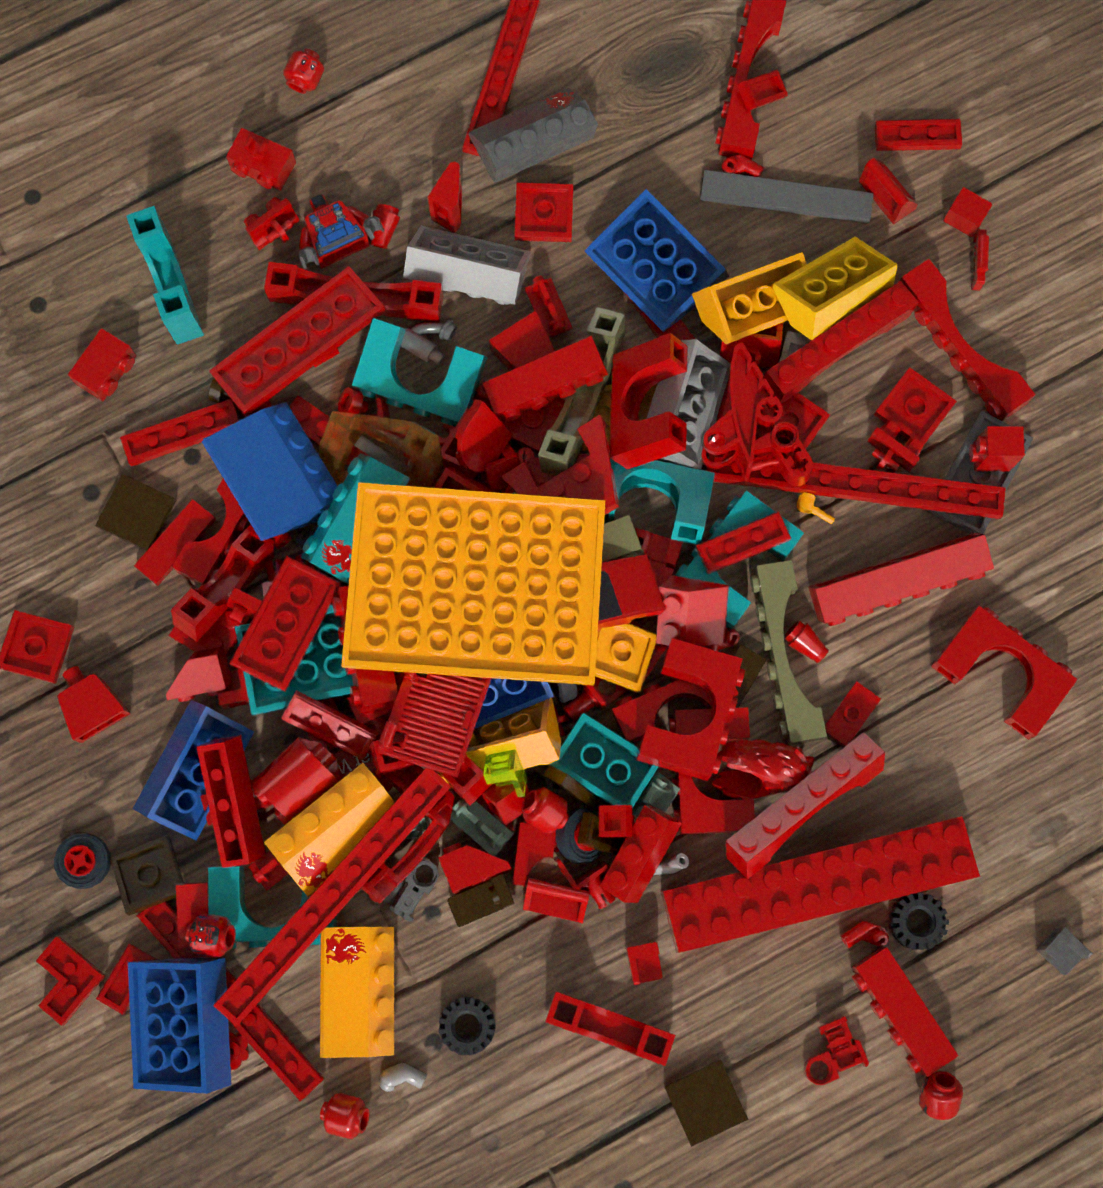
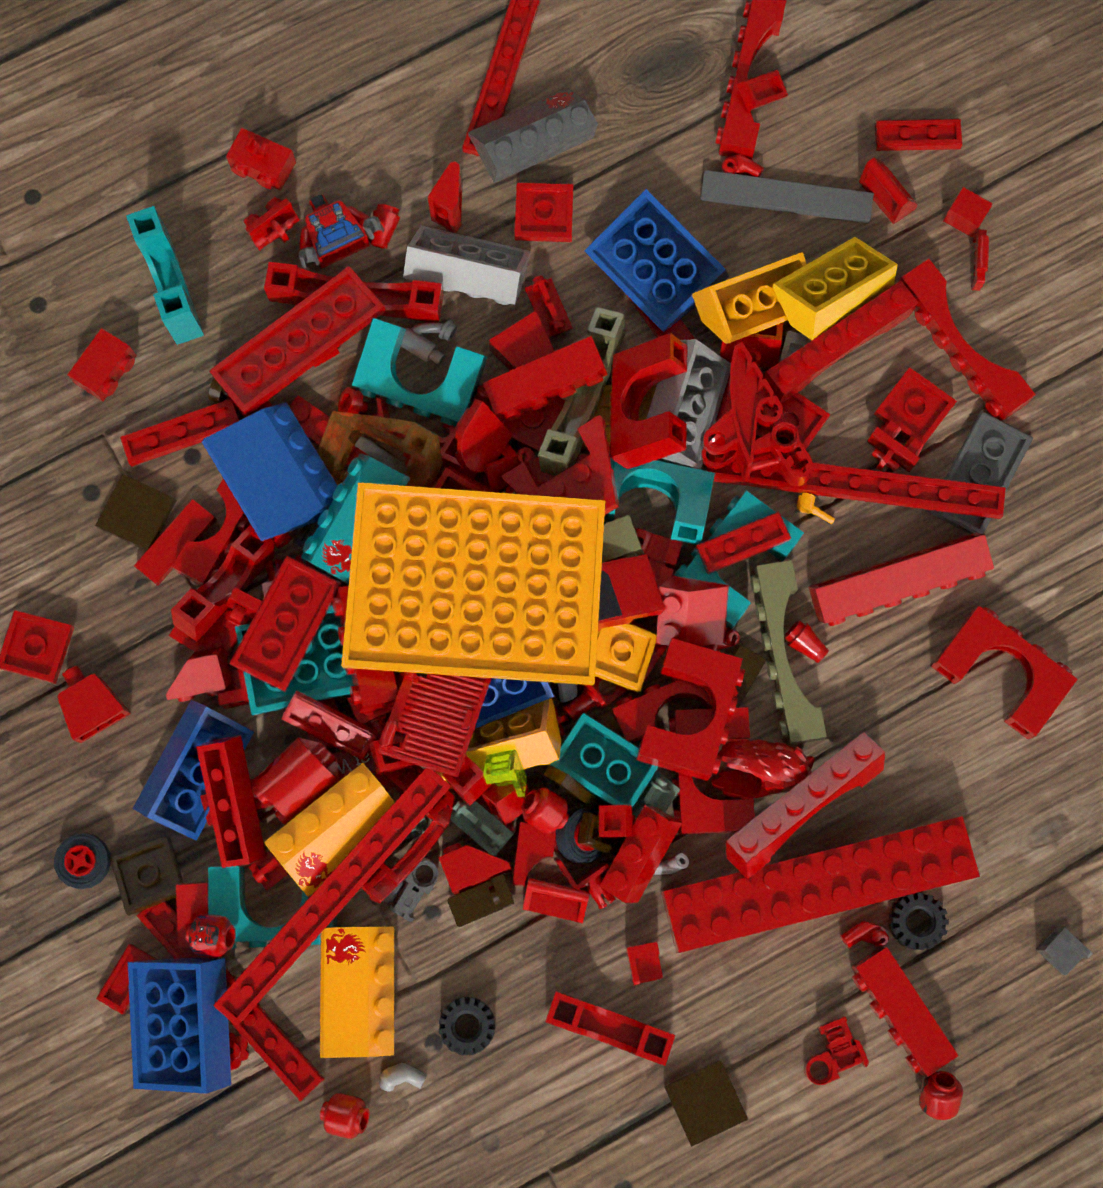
red plate [36,936,106,1026] -> none
red head [283,48,324,94] -> none
red plate [825,681,881,747] -> none
red brick [969,426,1025,472] -> none

